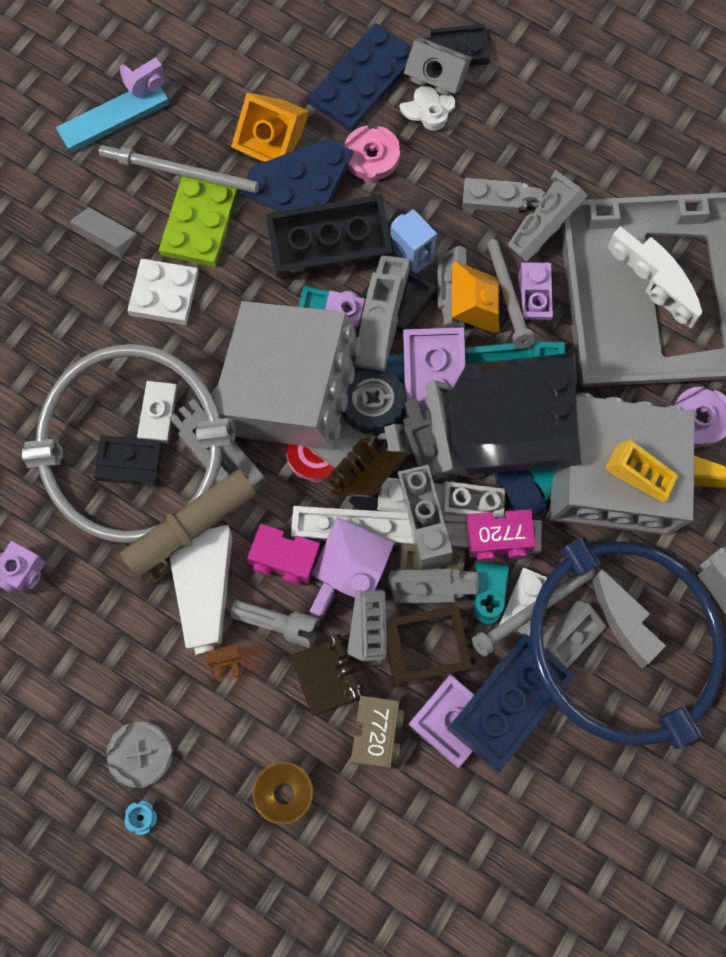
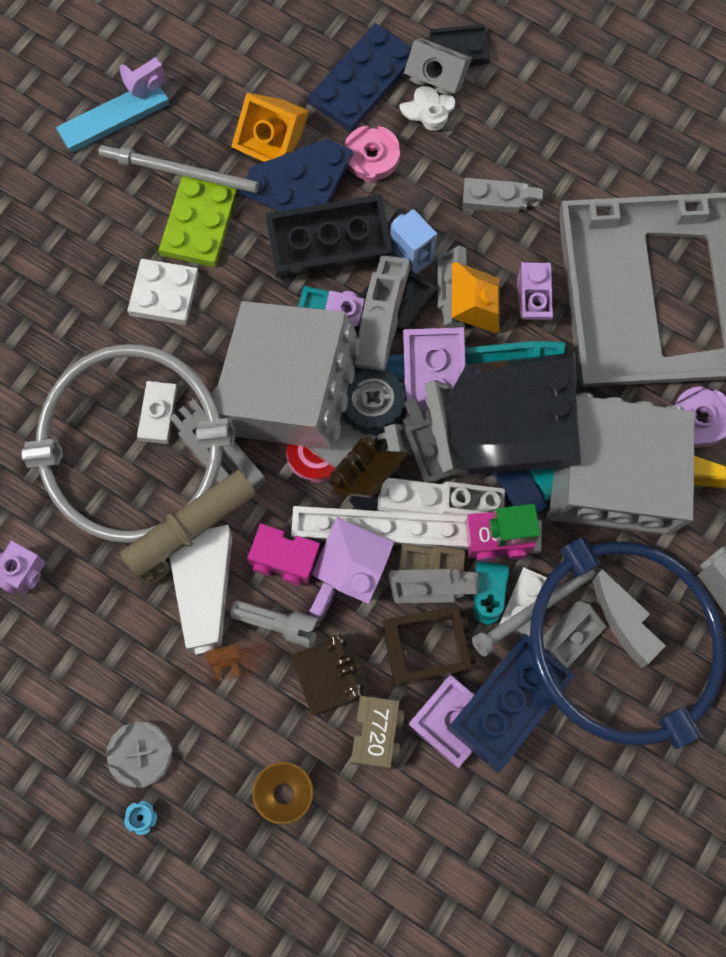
light grey slope [70,207,137,257] -> none
black plate [93,435,163,487] -> none
light grey slope [347,590,387,661] -> none
light grey slope [398,465,453,570] -> none
light grey bar [487,239,535,349] -> none
light grey wing [508,170,588,262] -> none
yellow slope [605,439,679,503] -> none
white slope [607,226,702,328] -> none
none -> green brick [489,504,540,547]

